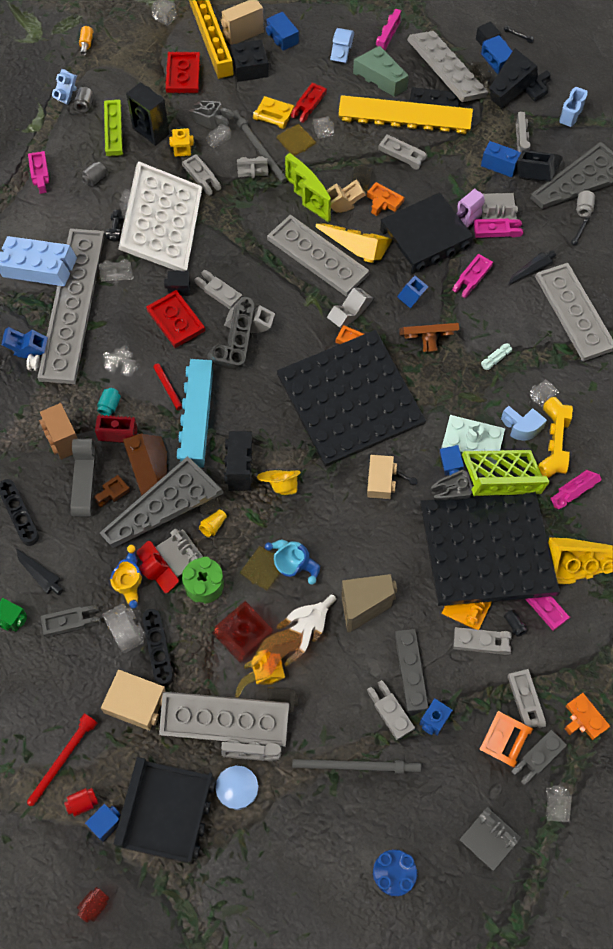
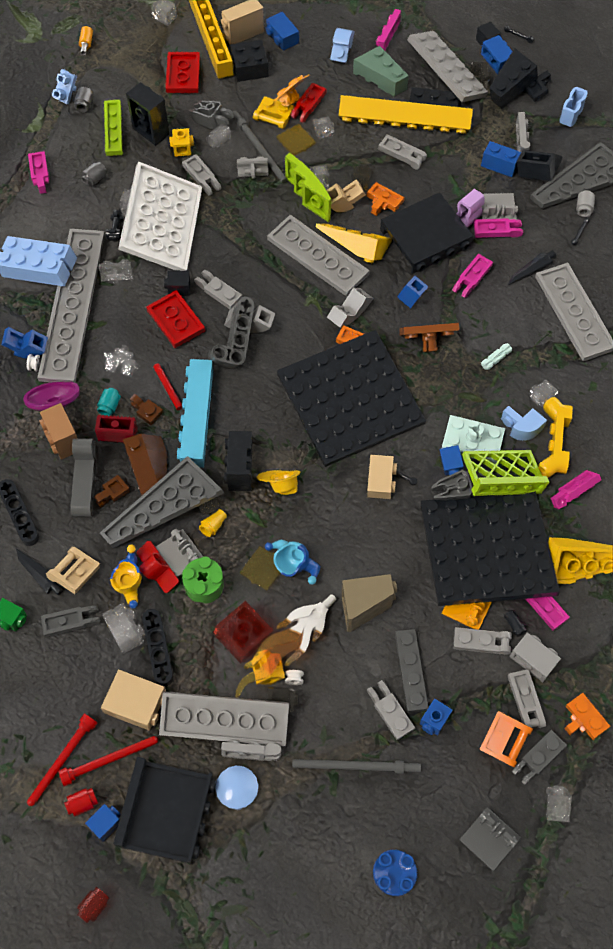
none -> magenta dish [23,382,80,411]
none -> tan plate [46,547,100,594]
none -> red piece [58,736,158,787]
none -> reddish brown plate [130,394,163,425]
none -> light orange hinge [274,74,310,106]
none -> white bush [285,670,304,685]
none -> clear brick [310,165,329,190]
none -> light grey brick [509,633,561,683]

